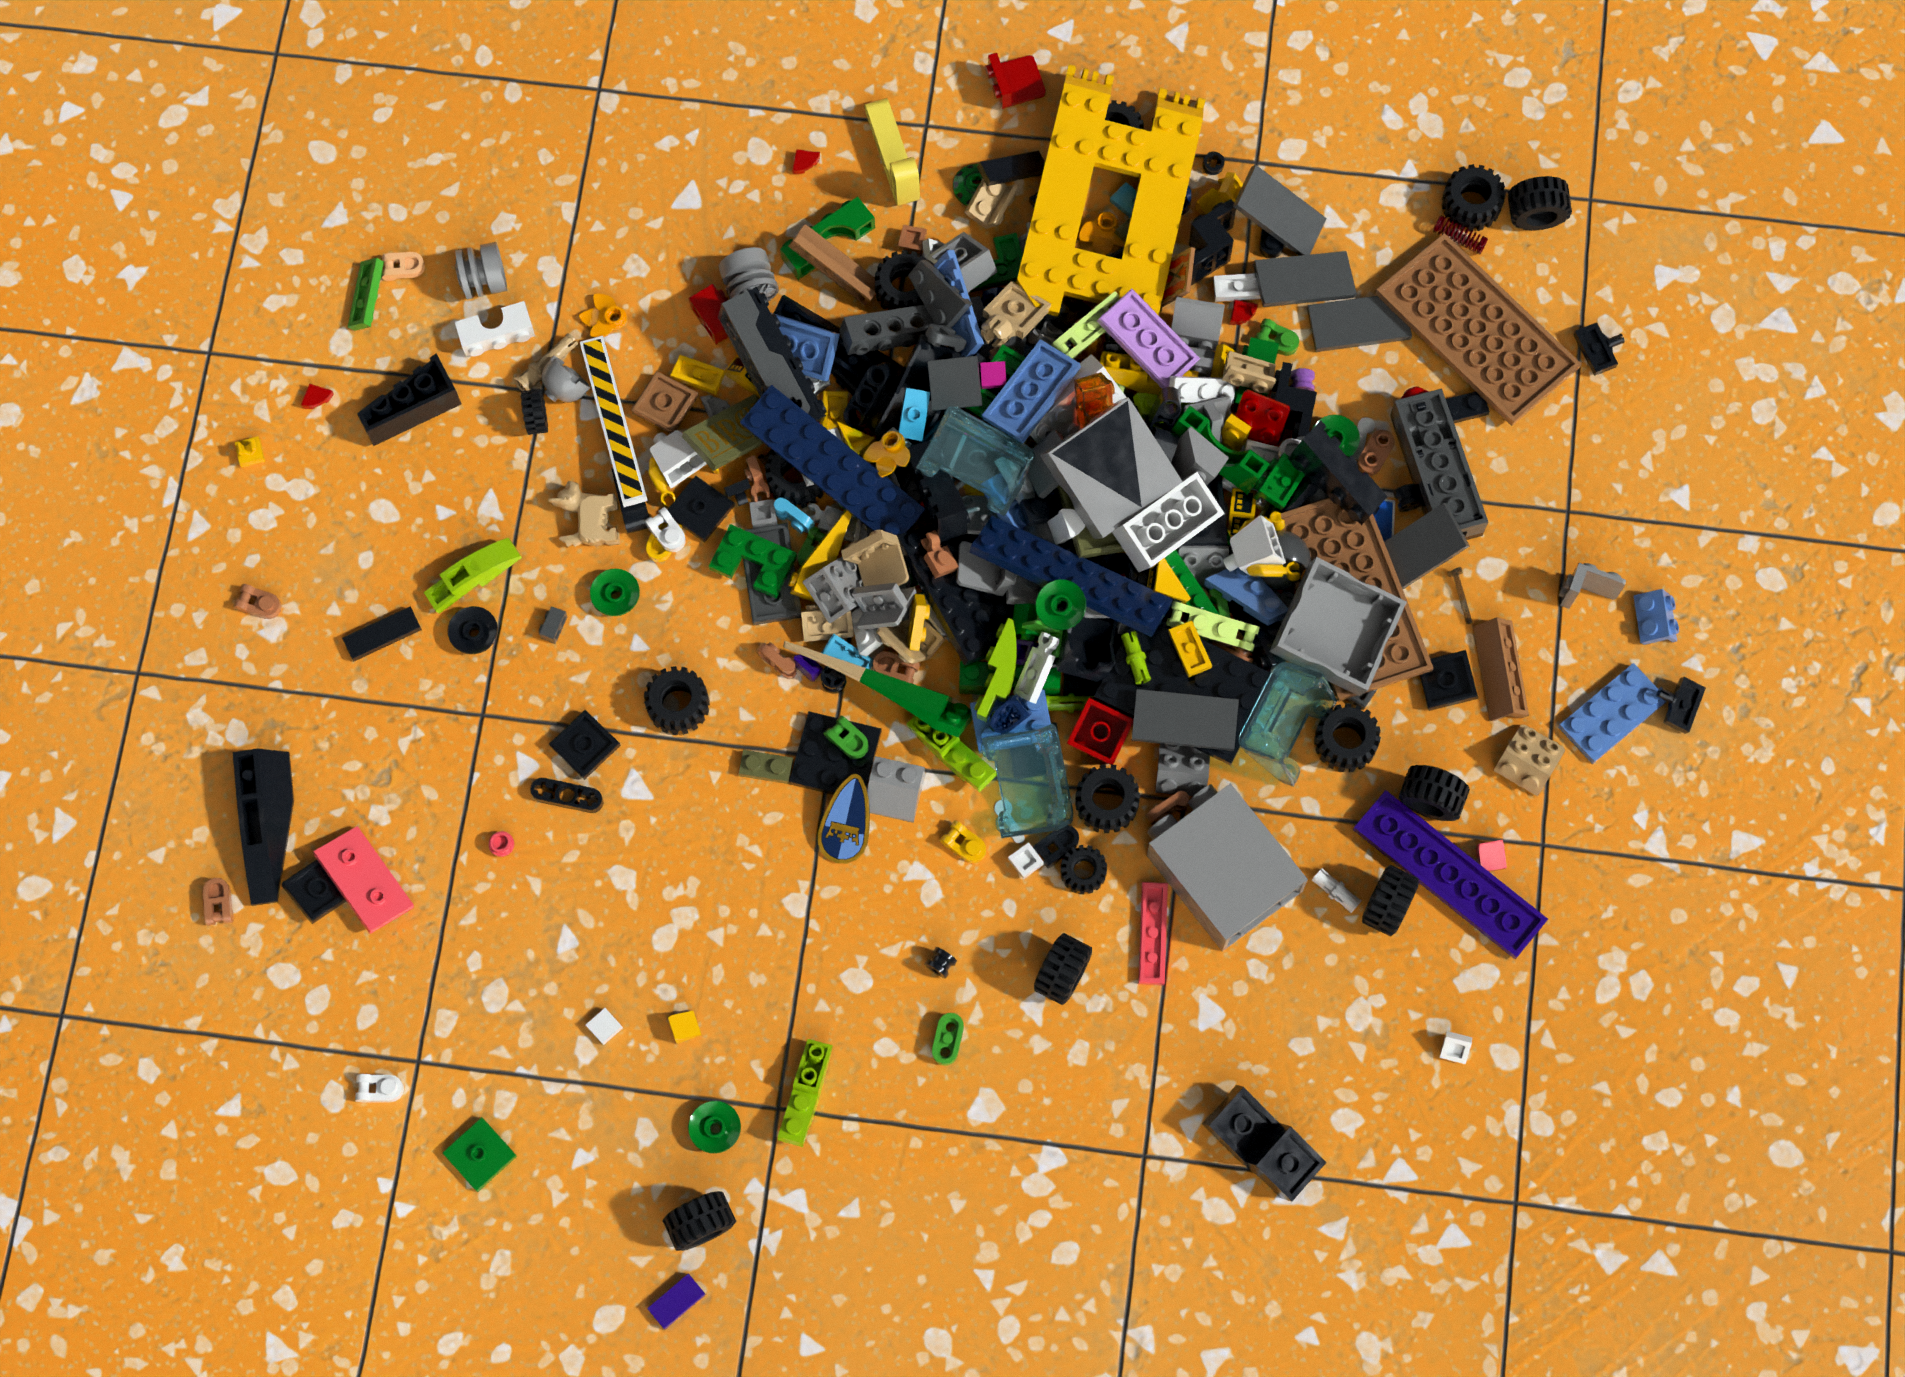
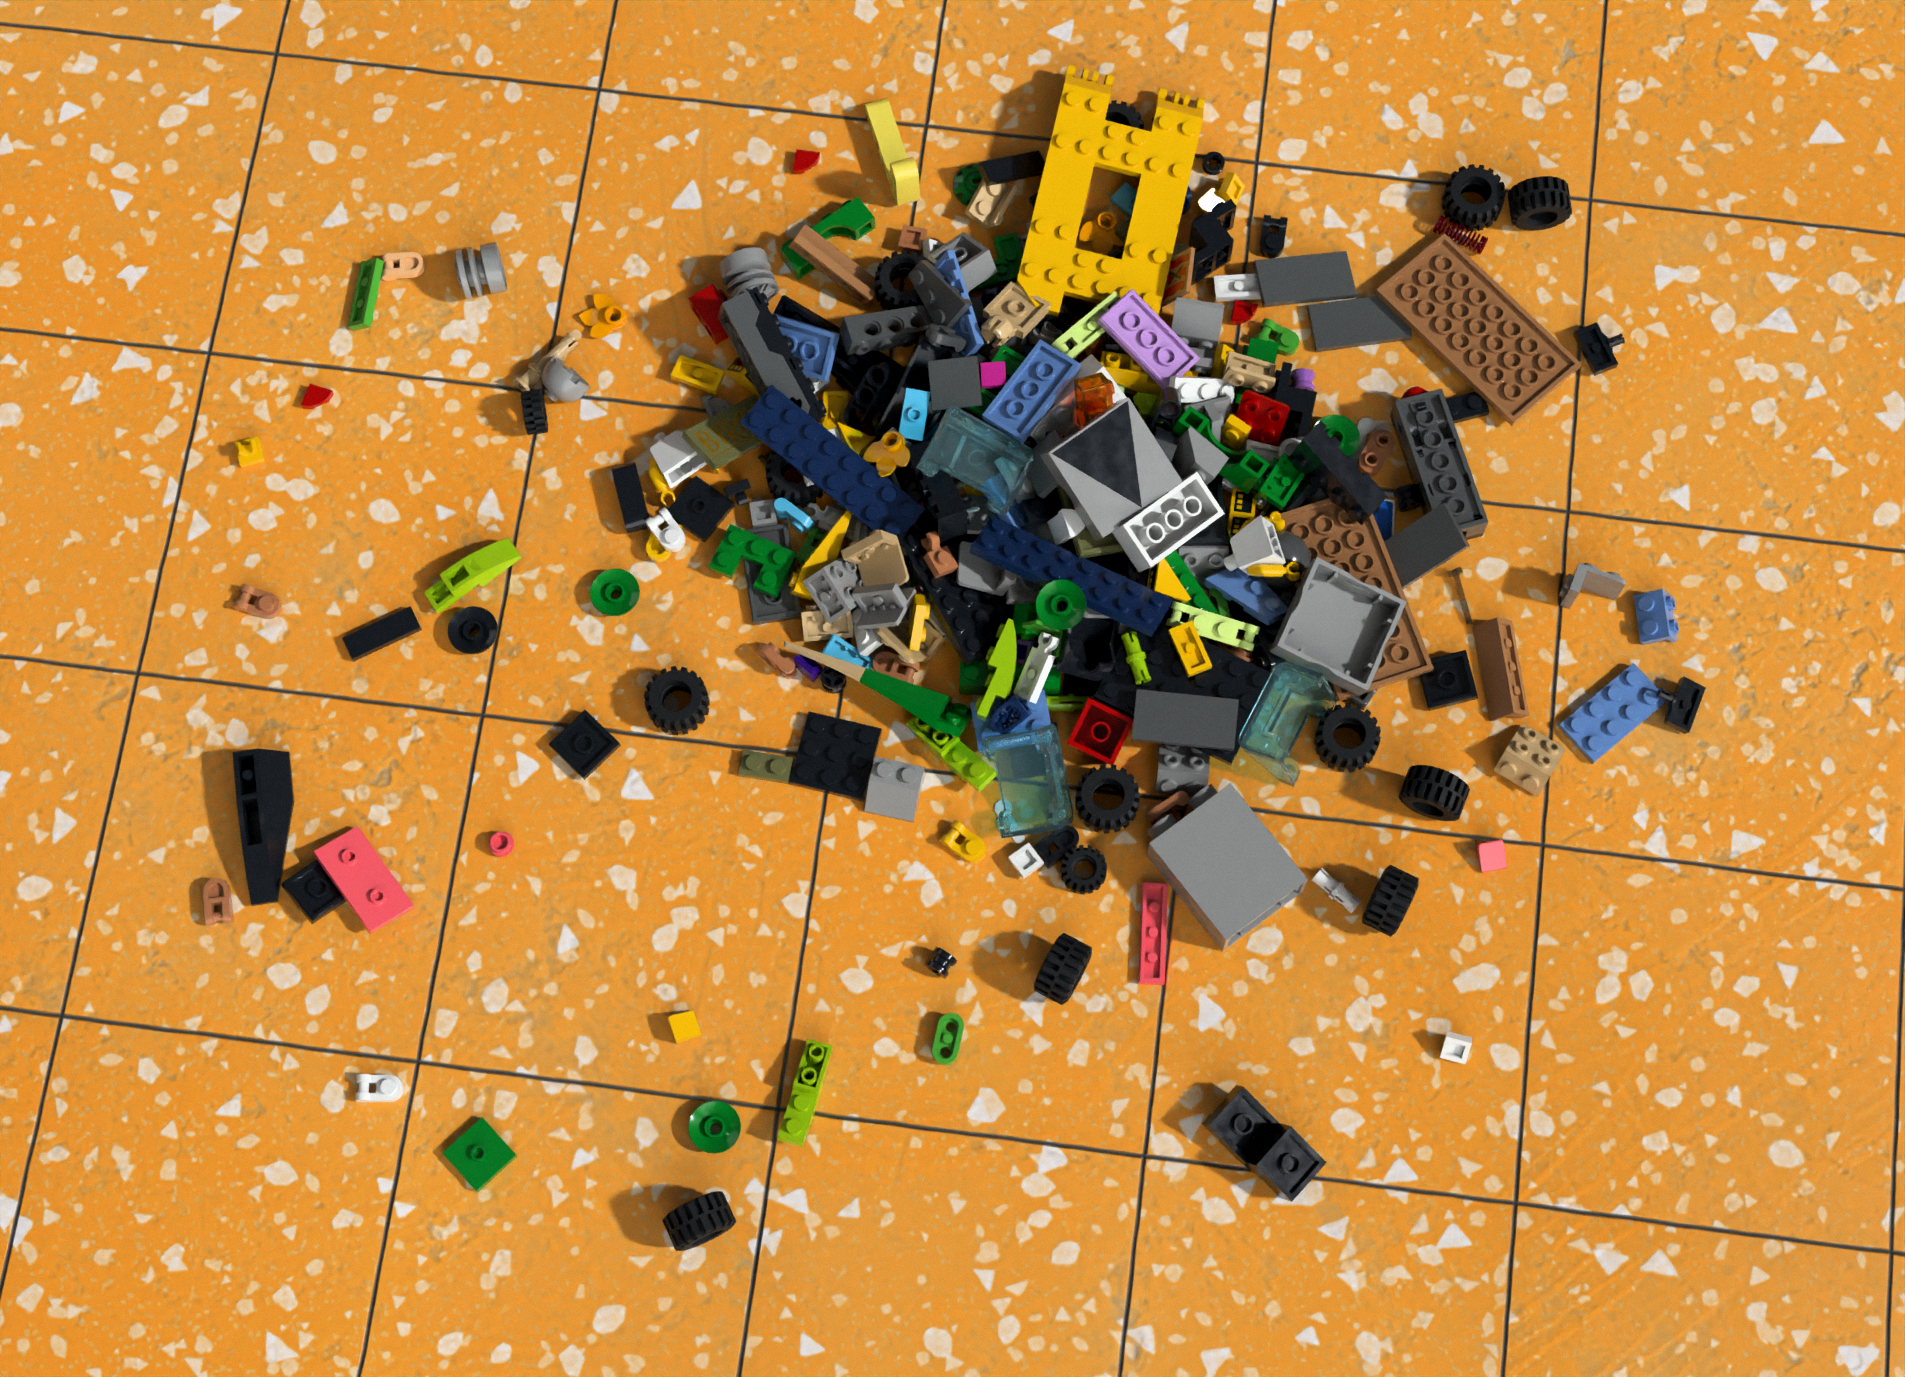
black wedge [357,353,462,446] -> none
white arch [455,301,535,357] -> none
black beam [530,778,604,813] -> none
dark grey piece [539,606,568,644] -> none
tan animal [548,481,620,547] -> none
tile [580,336,648,507] -> none
white tile [586,1008,623,1045] -> none
medium nougat plate [631,371,699,434] -> none
dark purple tile [647,1273,706,1330] -> none
nougat plate [744,455,770,502] -> none
shield [818,774,870,864] -> none
bright green plate [824,715,869,759] -> none
red bracket [985,53,1046,109] -> none
dark grey tile [1233,165,1327,256] -> none
dark purple plate [1353,790,1548,959] -> none

